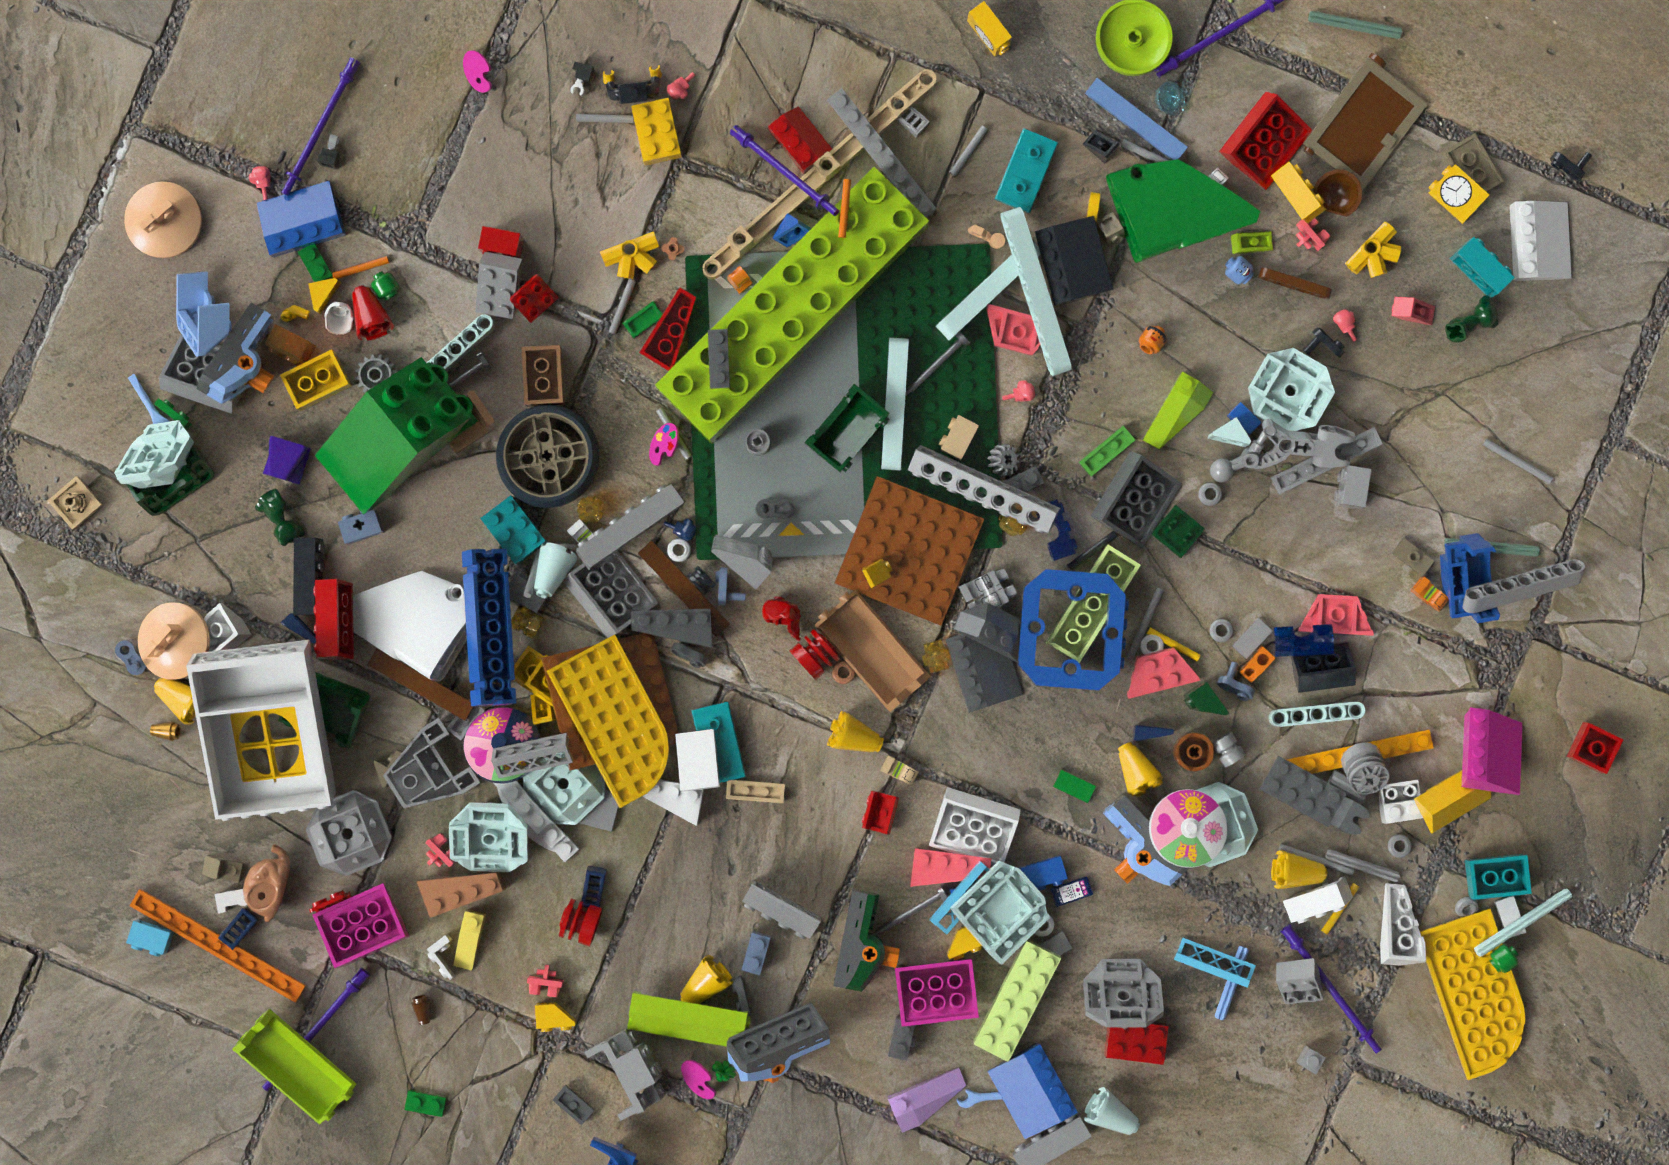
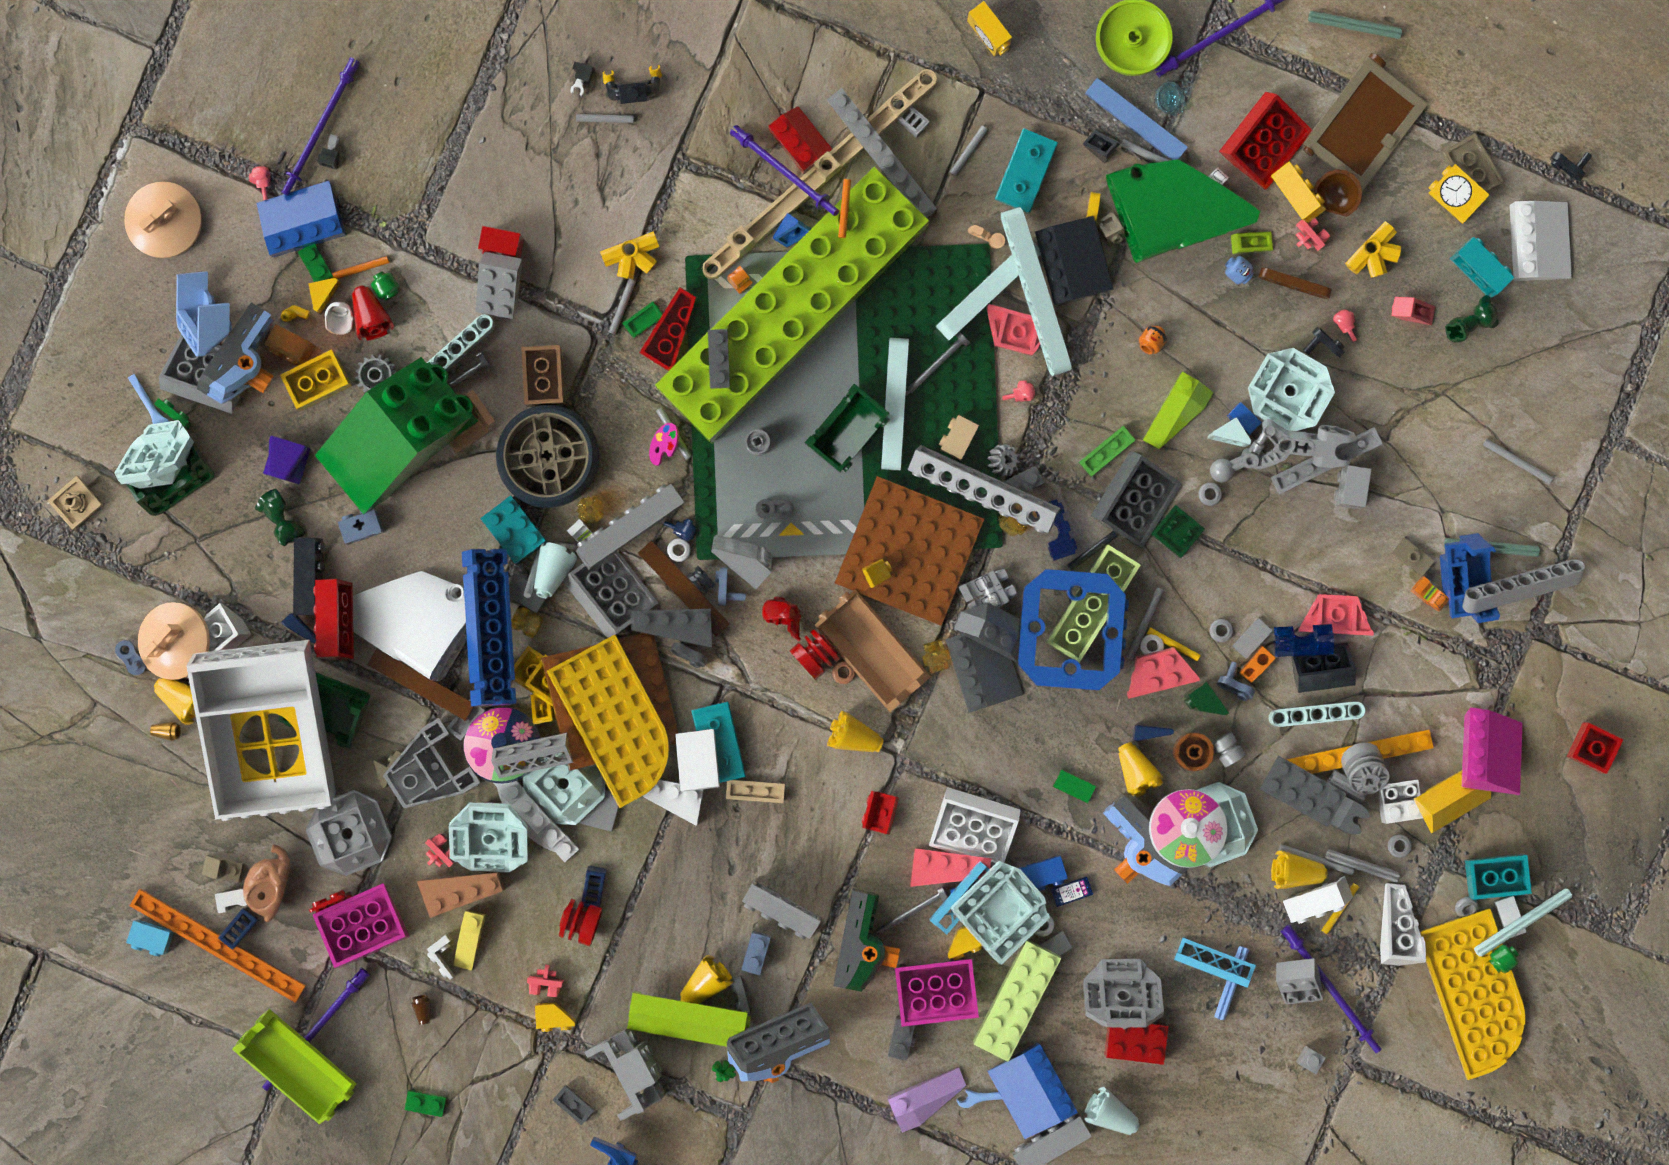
dark pink piece [463,50,492,93] -> none
red bracket [510,274,559,323] -> none
yellow brick [631,98,682,166] -> none
nougat plate [662,237,684,260] -> none
coral piece [667,72,695,100] -> none
dark pink piece [681,1060,716,1099] -> none
tan leg [880,755,919,785] -> none

